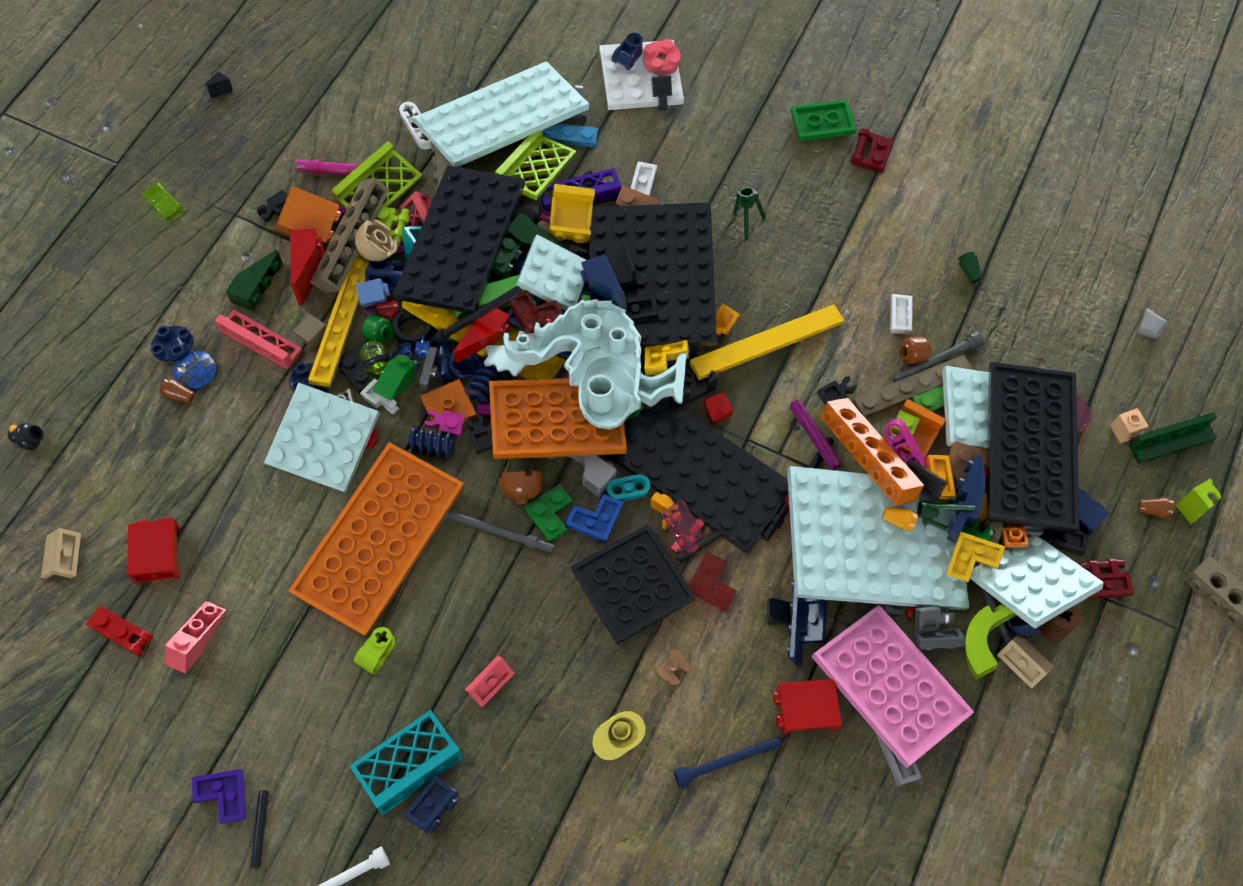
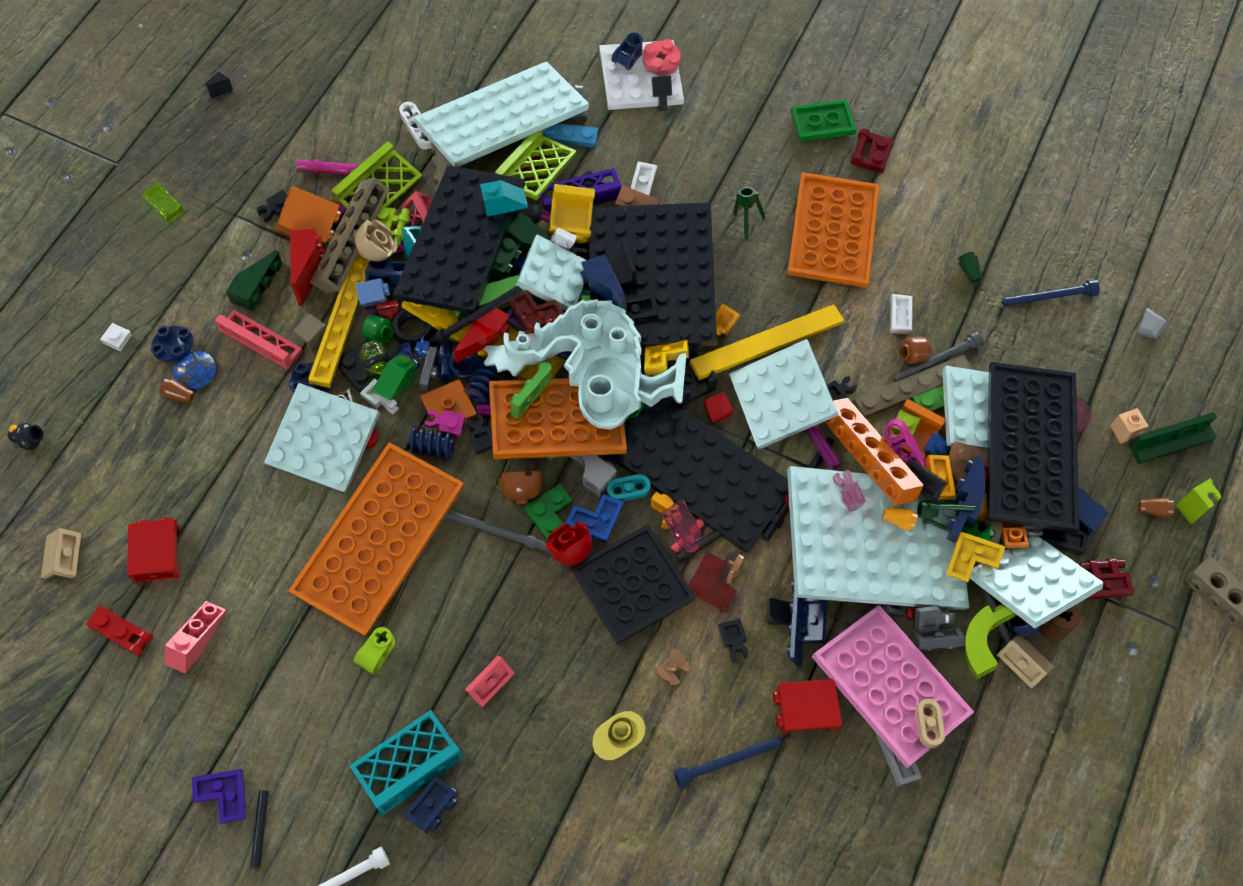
none -> white plate [100,323,132,352]
none -> teal slope [480,180,528,216]
none -> bright green plate [510,362,551,419]
none -> red cylinder [546,522,592,565]
none -> white plate [550,228,577,251]
none -> black plate [718,619,748,662]
none -> medium nougat piece [726,554,744,585]
none -> light aqua plate [729,339,839,450]
none -> orange plate [787,172,880,288]
none -> clear pink plate [833,470,866,512]
none -> tan plate [915,699,945,748]
none -> blue plate [923,433,951,456]
none -> dark blue piece [1002,280,1100,306]

